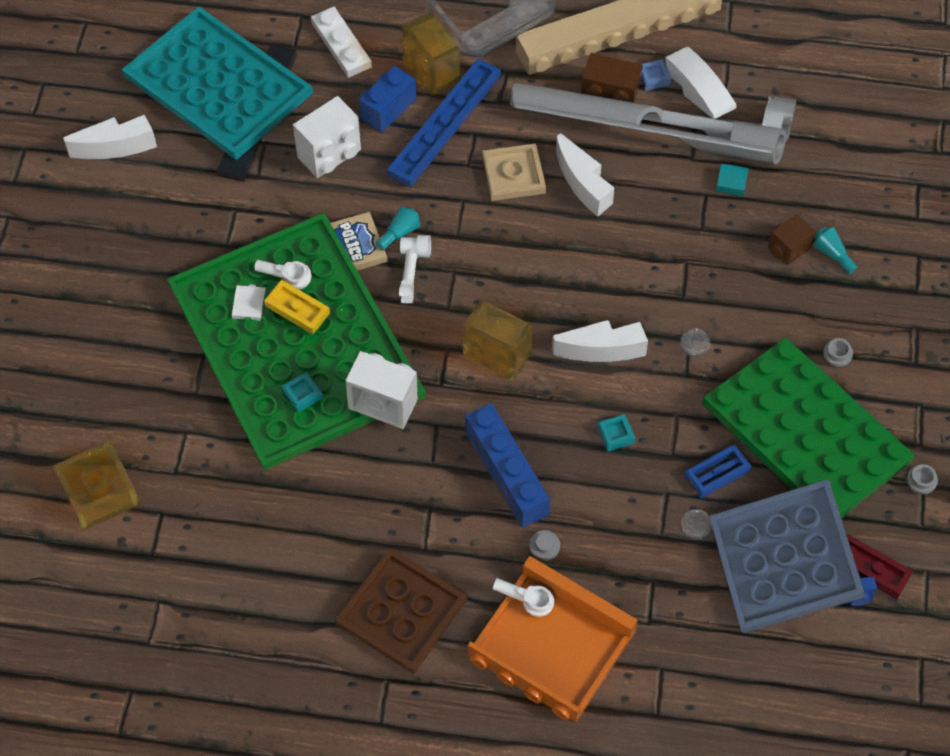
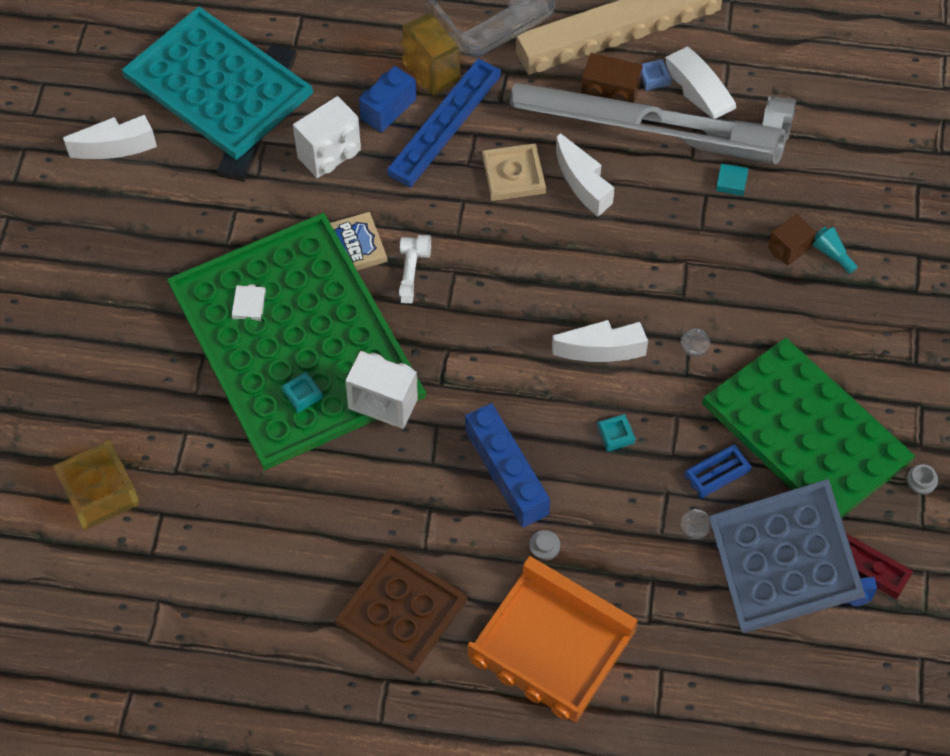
white plate [255,260,312,289] -> none
yellow plate [264,279,330,334] -> none
white plate [311,7,372,78] -> none
teal cone [375,206,420,251] -> none
clear yellow brick [463,299,532,381] -> none
white plate [492,578,554,617] -> none
light grey plate [823,338,853,367] -> none

